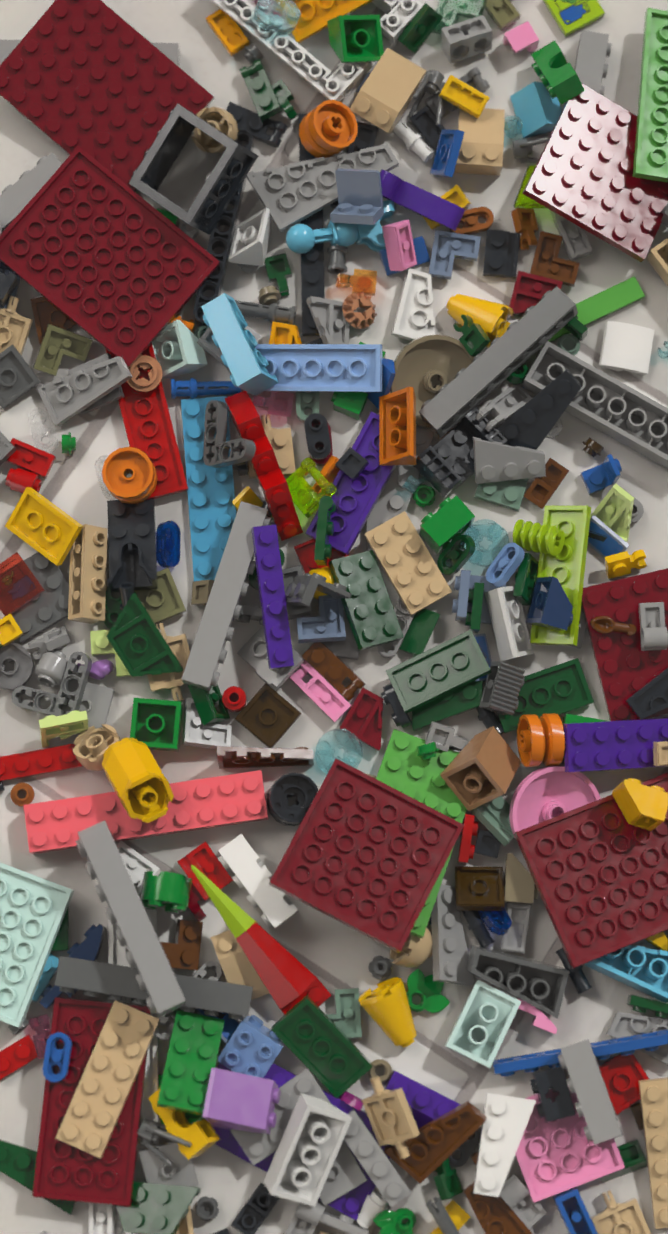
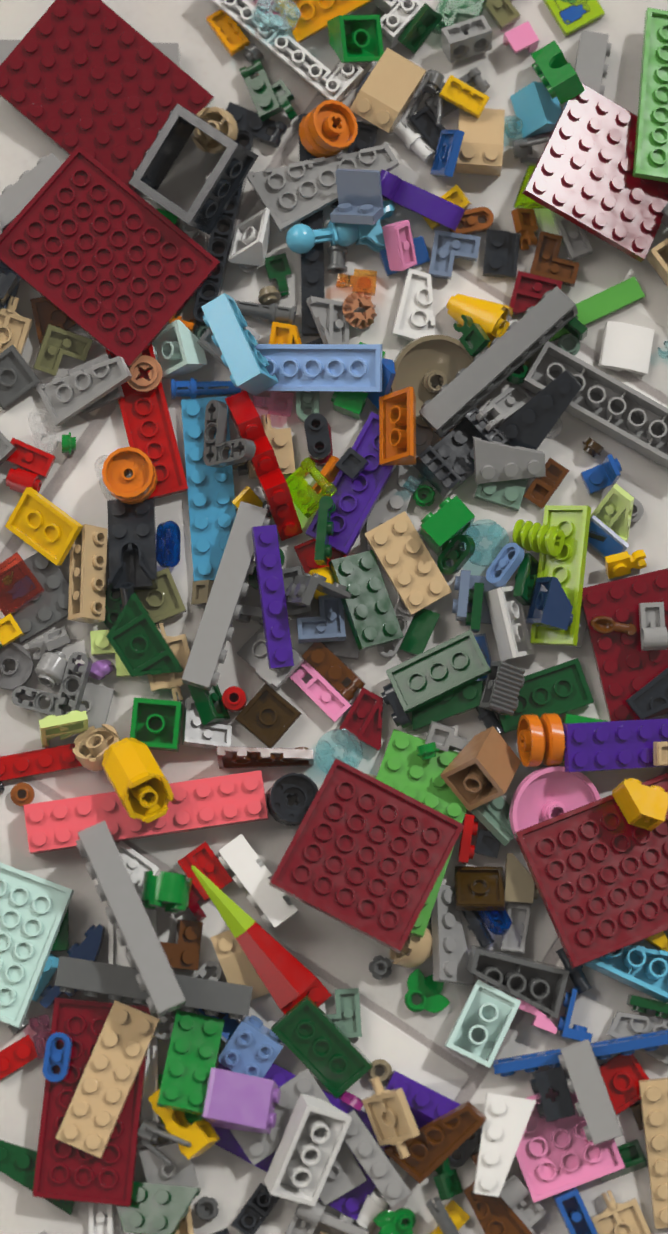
yellow cone [358,977,417,1048] -> none
none -> blue bracket [557,988,593,1043]

